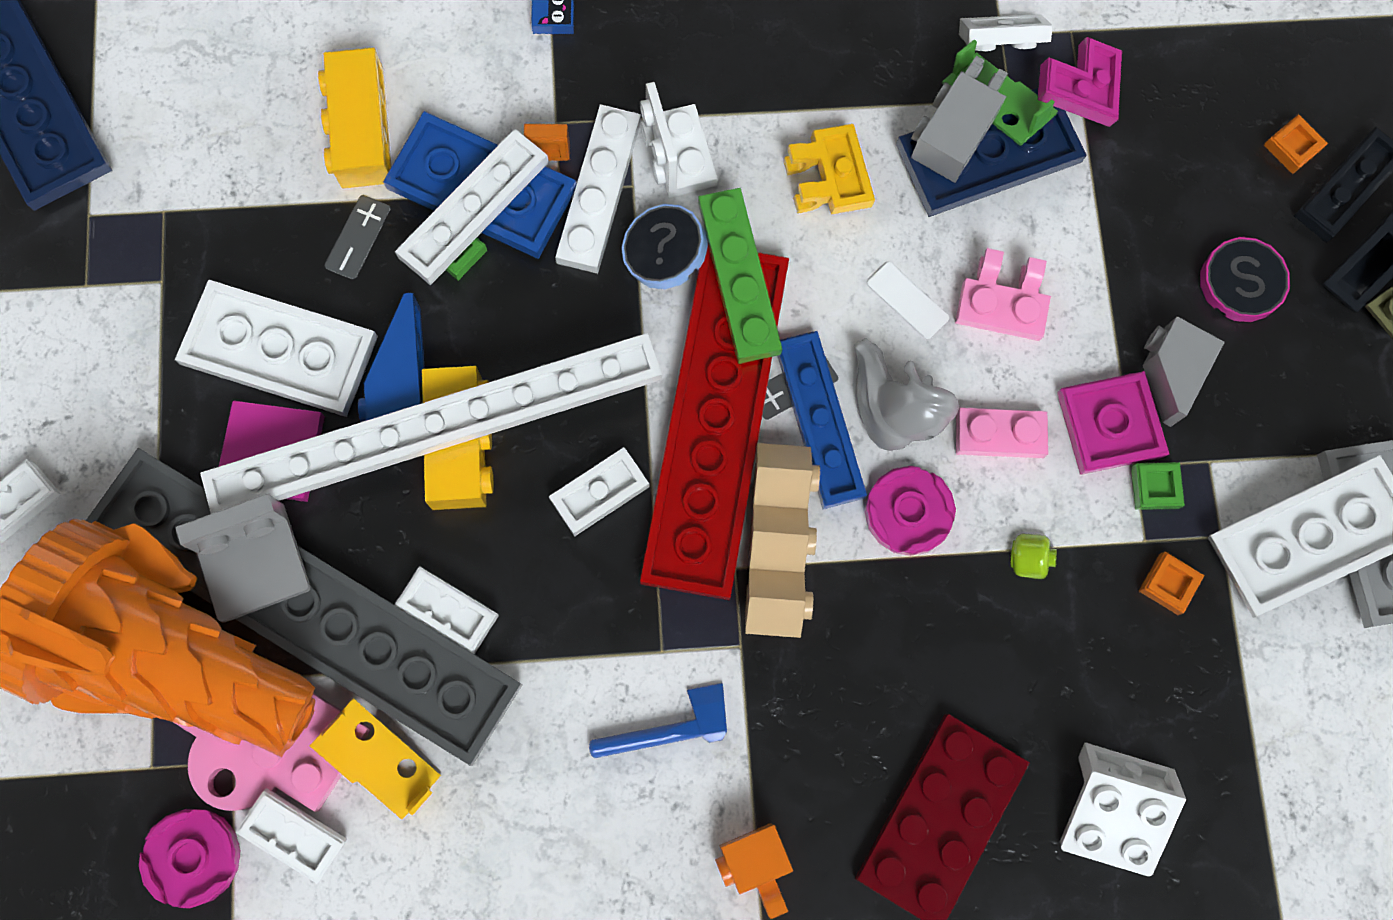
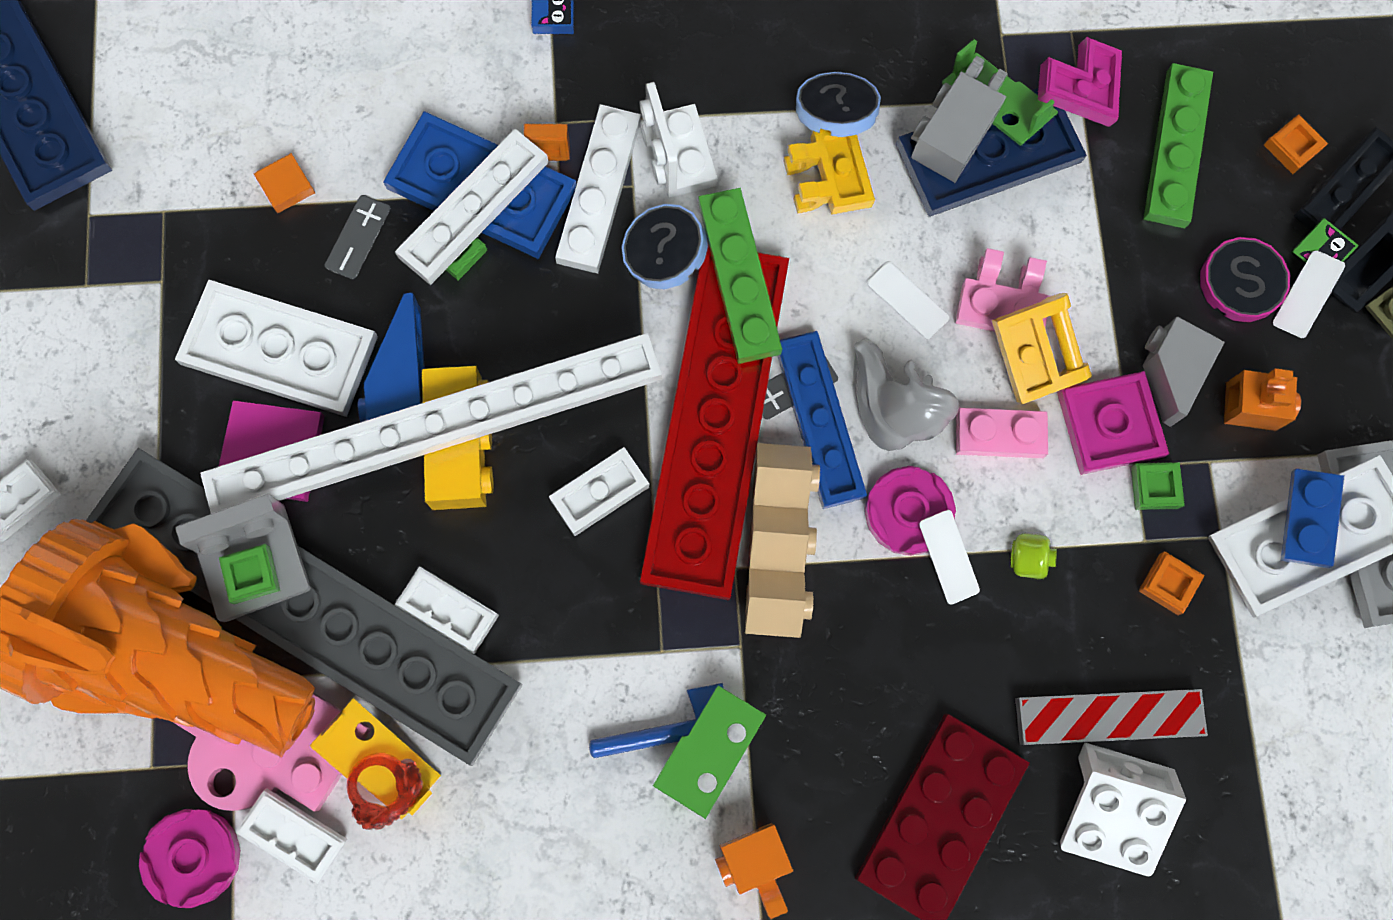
yellow brick [318,47,392,189] -> none
white plate [959,14,1053,51] -> none
none -> bright green tile [219,544,281,605]
none -> orange tile [253,153,315,213]
none -> clear red piece [346,753,423,830]
none -> bright green piece [653,685,766,819]
none -> tile [796,72,881,137]
none -> white sticker [919,510,980,604]
none -> yellow plate [992,293,1092,404]
none -> tile [1015,689,1208,745]
none -> bright green plate [1143,63,1213,229]
none -> orange brick [1224,368,1301,431]
none -> white sticker [1273,251,1345,338]
none -> blue plate [1280,469,1345,568]
none -> tile [1291,218,1359,263]

